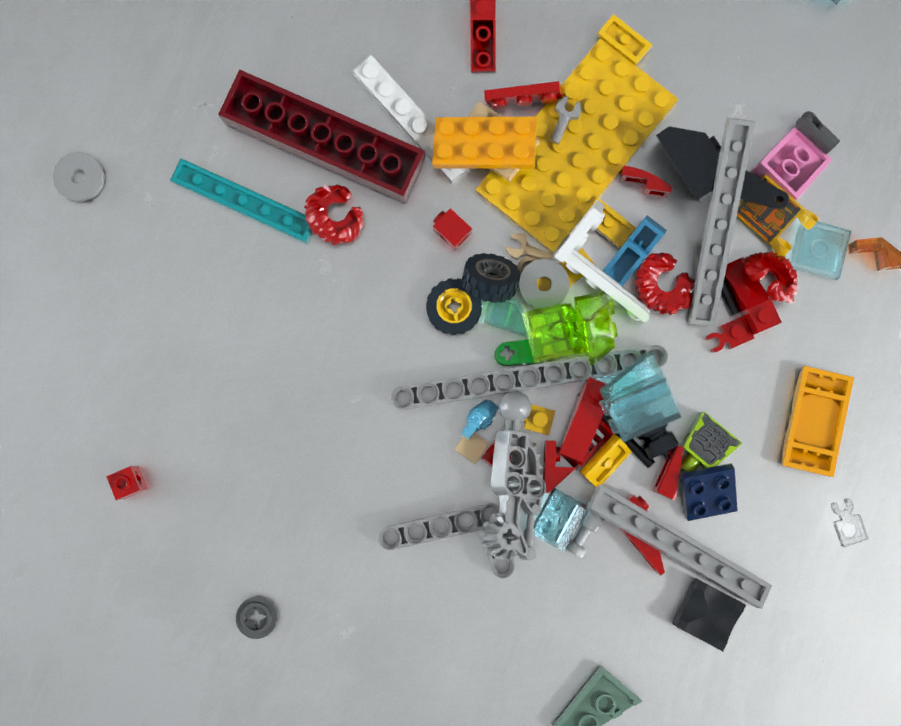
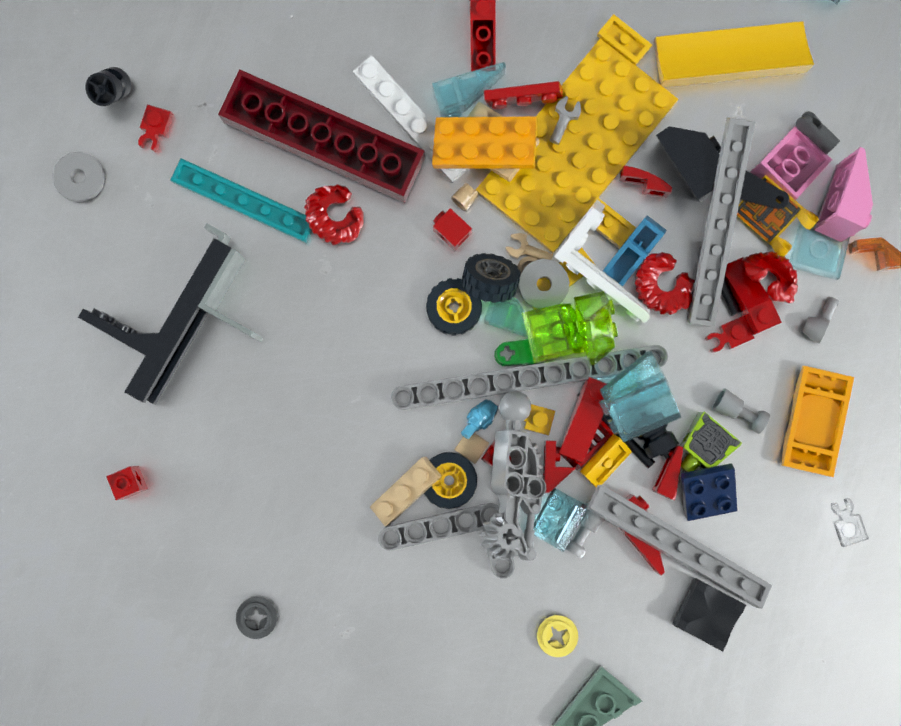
none -> black piece [78,223,263,405]
none -> black wheel [85,67,131,106]
none -> red plate [138,104,173,152]
none -> tan plate [370,456,442,527]
none -> wheel [424,452,477,509]
none -> clear light blue slope [432,62,506,117]
none -> tan hose [451,183,478,211]
none -> light yellow gear [537,615,578,657]
none -> yellow arch [654,21,814,88]
none -> light grey piece [713,388,770,434]
none -> light grey bar [802,297,839,344]
none -> bright pink slope [814,147,873,242]

